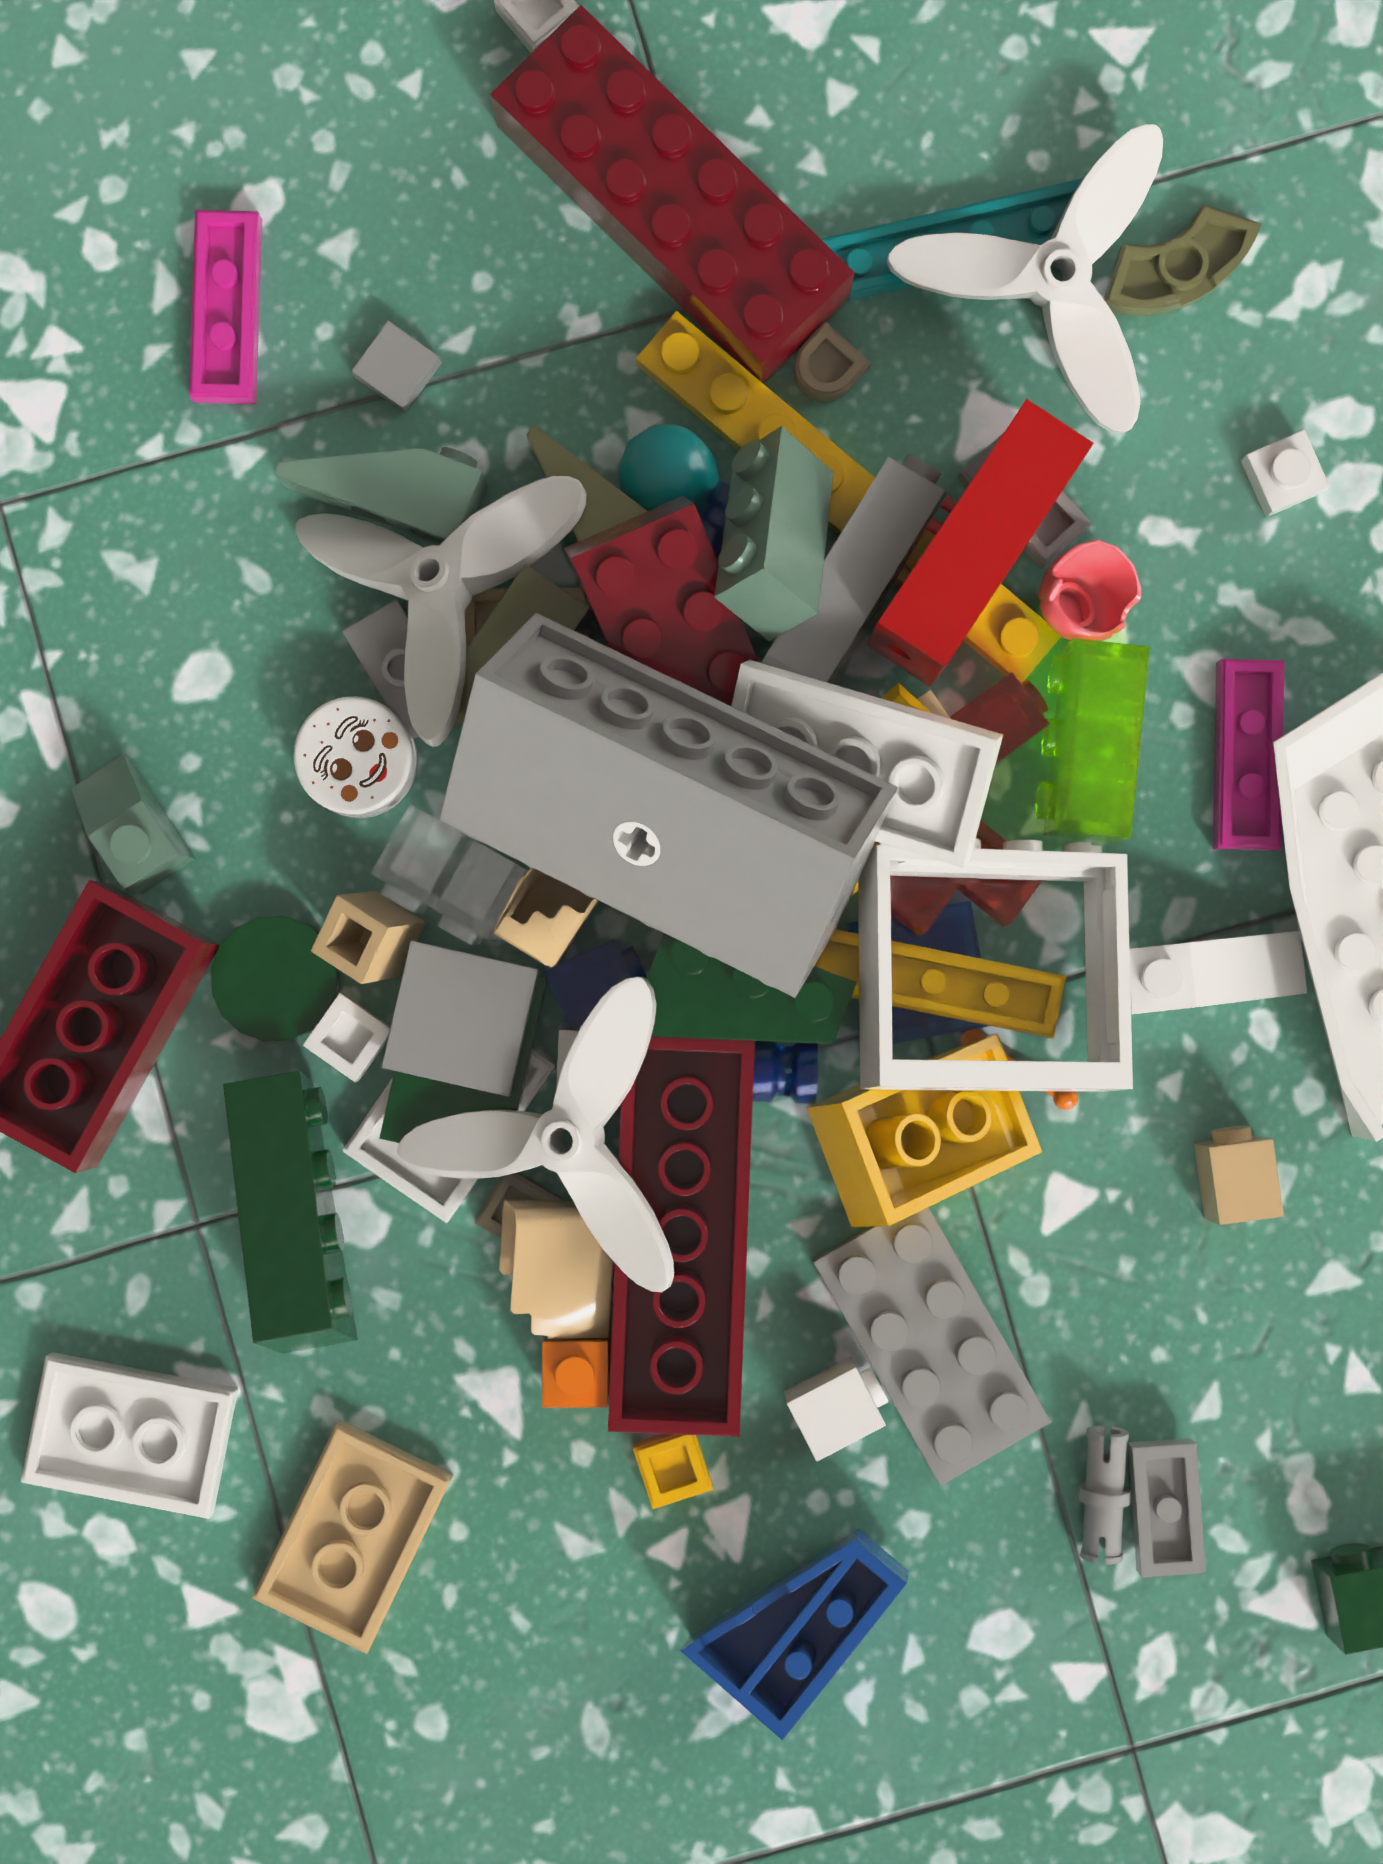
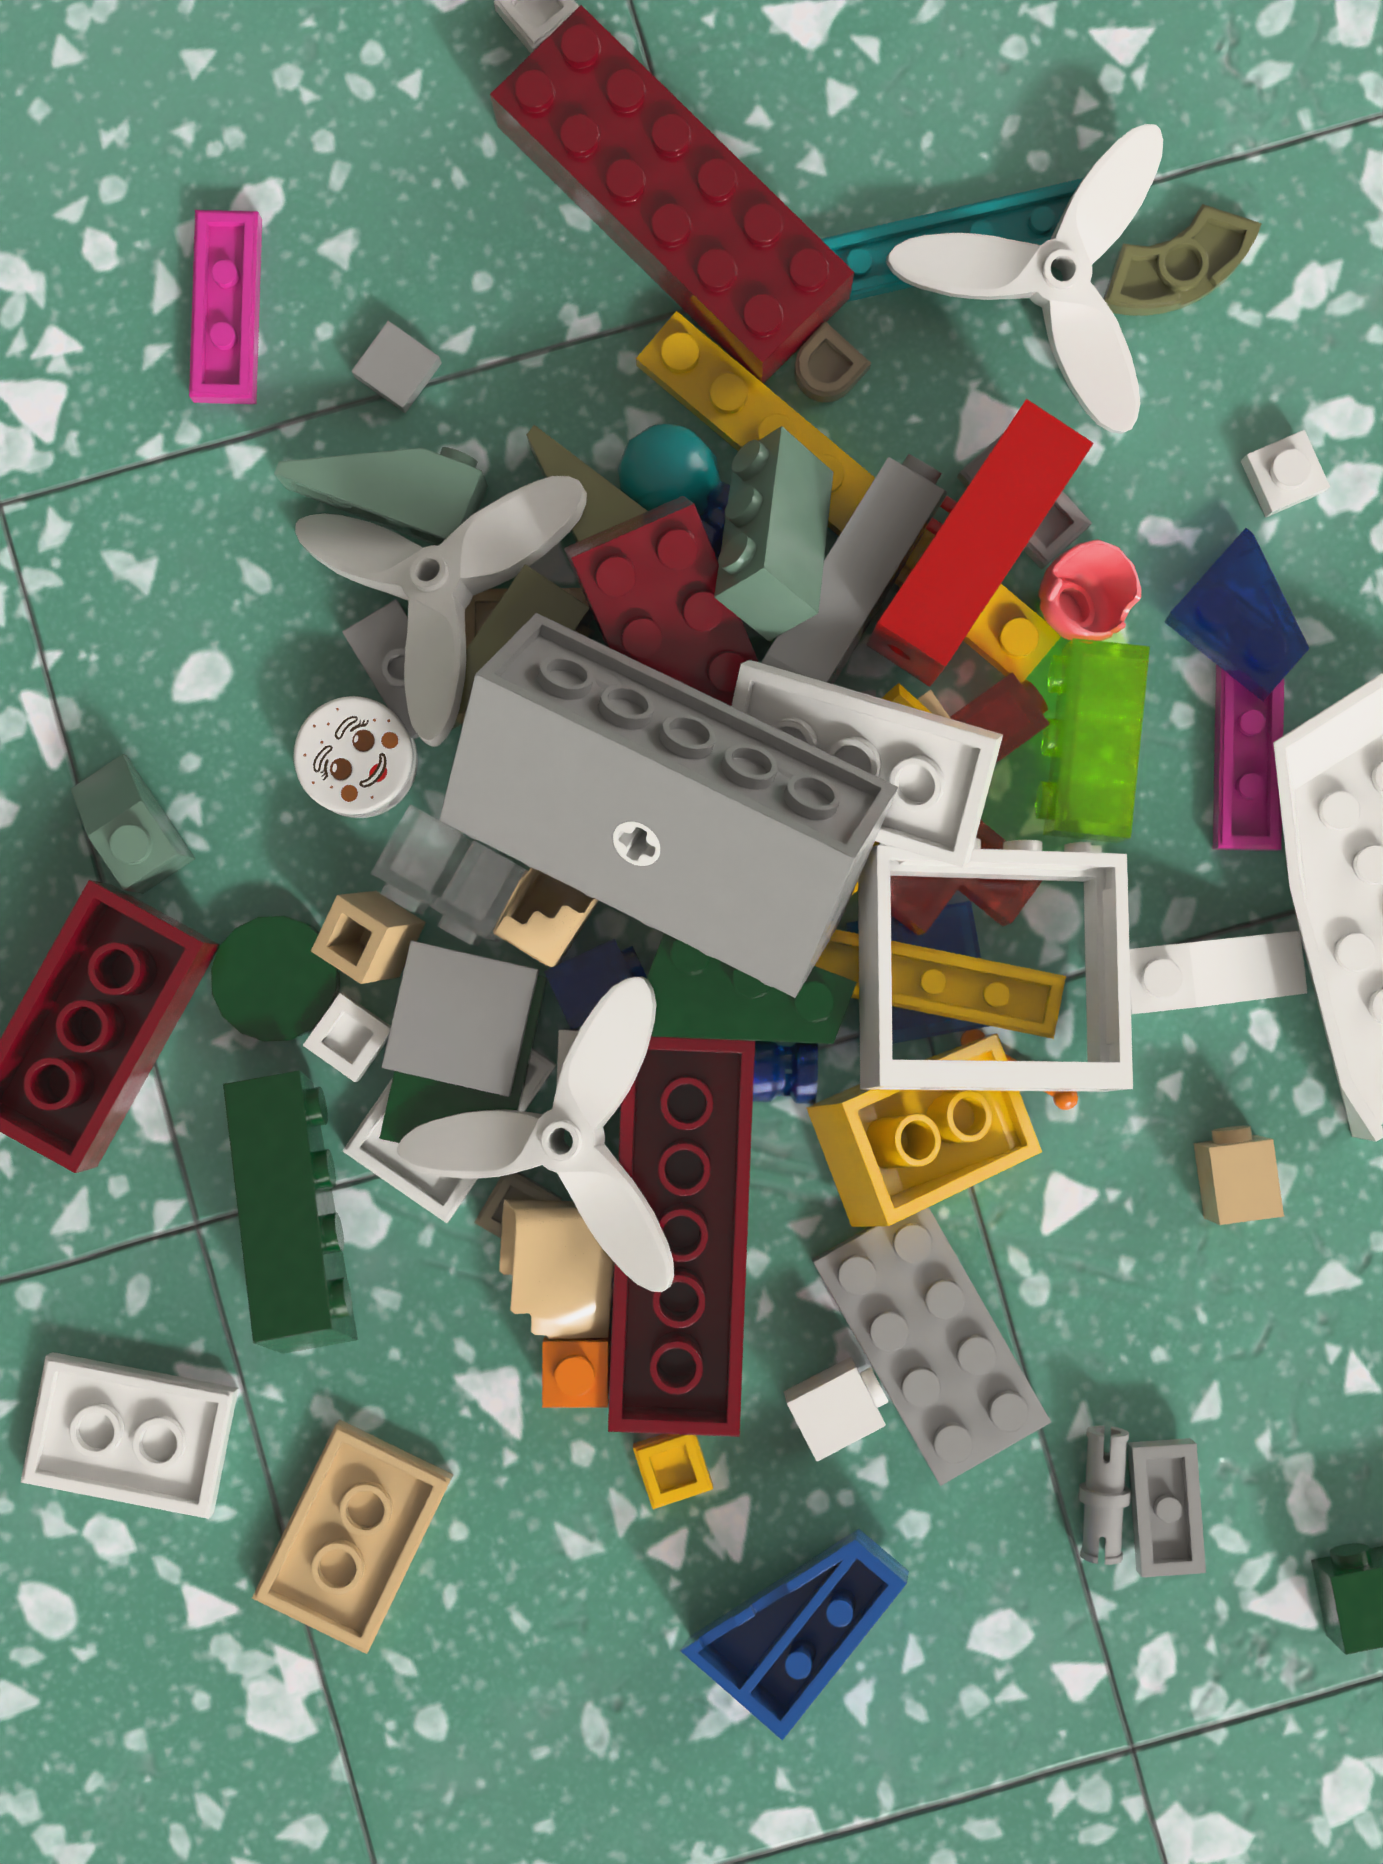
none -> clear blue wing [1164,528,1309,702]

